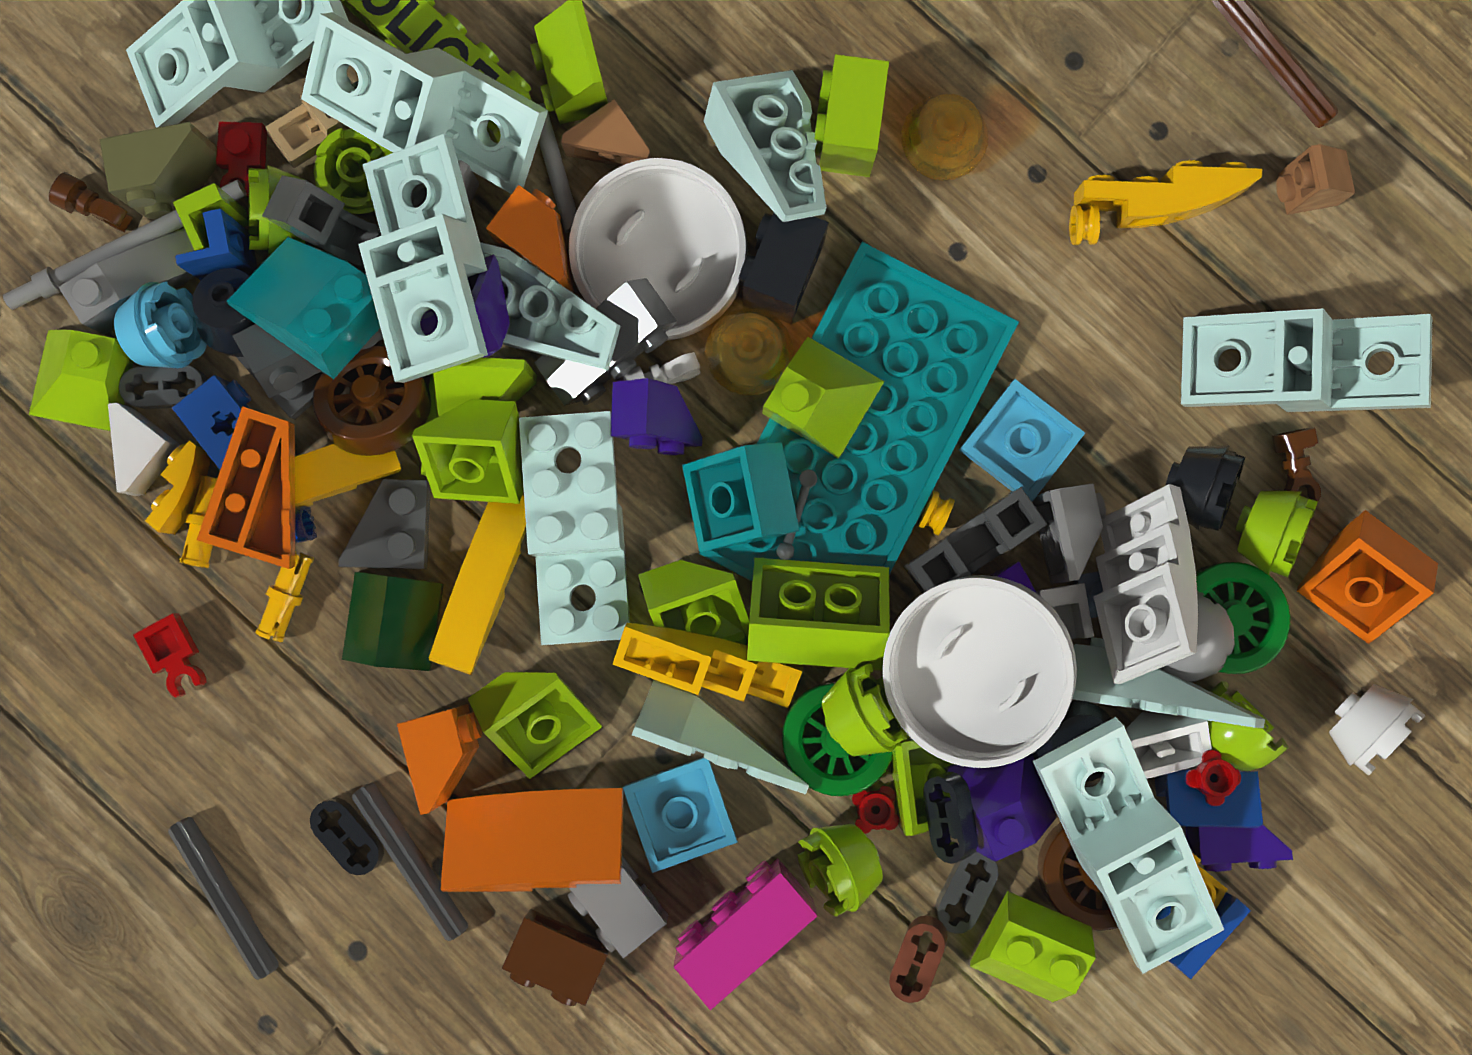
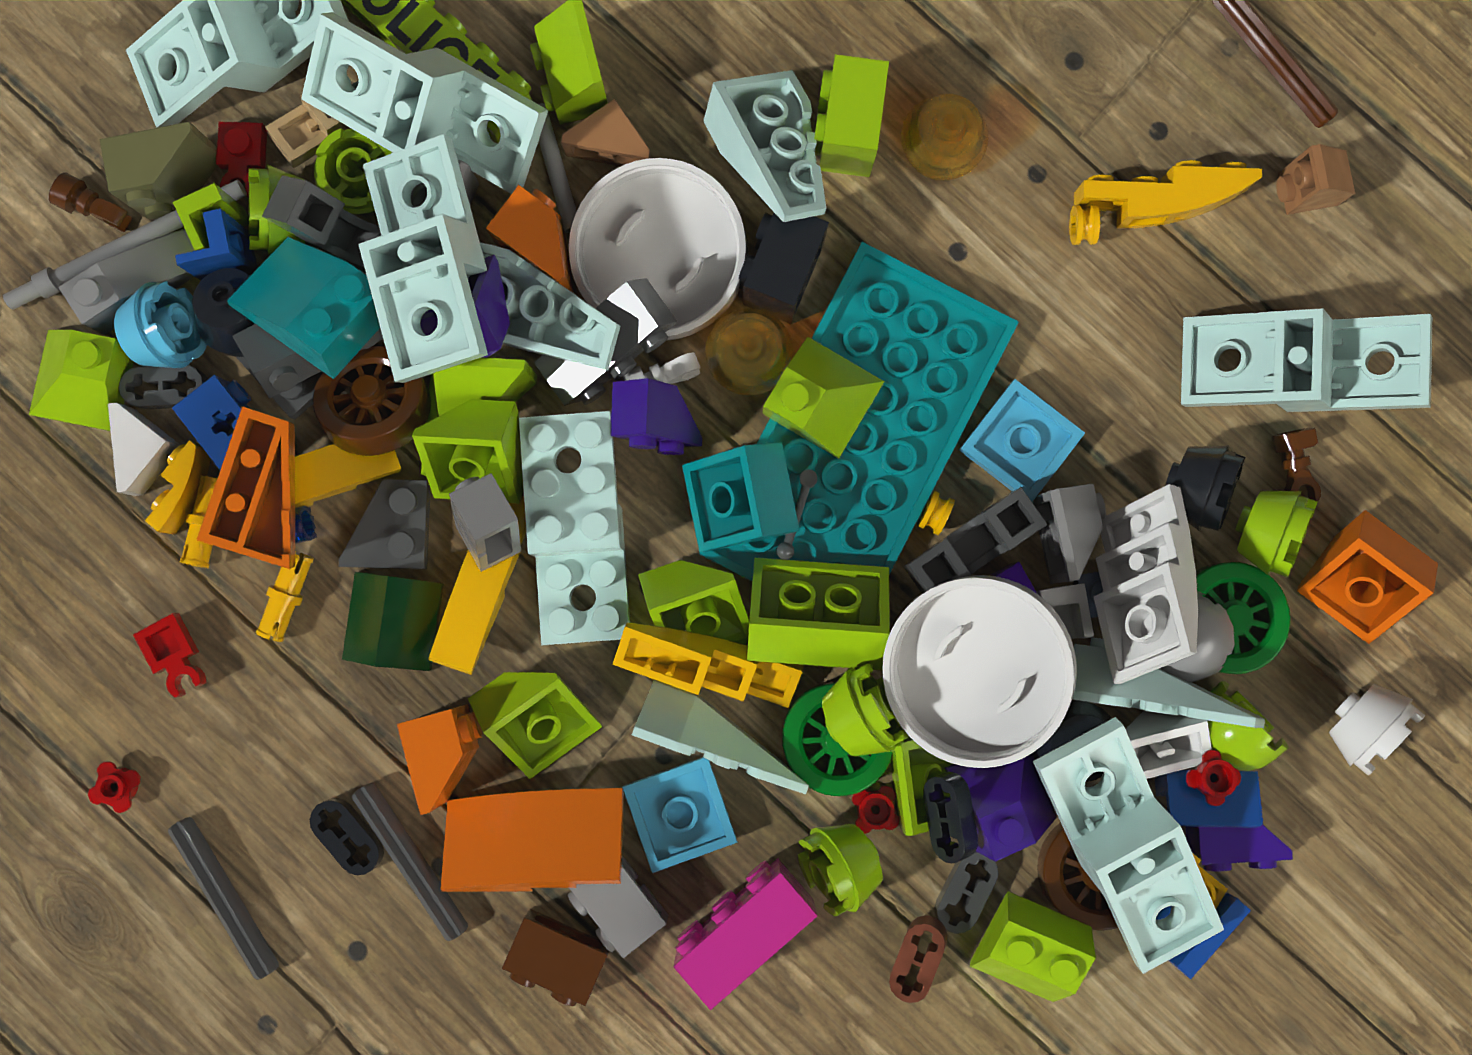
none -> red plate [88,761,141,813]
none -> light grey piece [449,473,521,572]

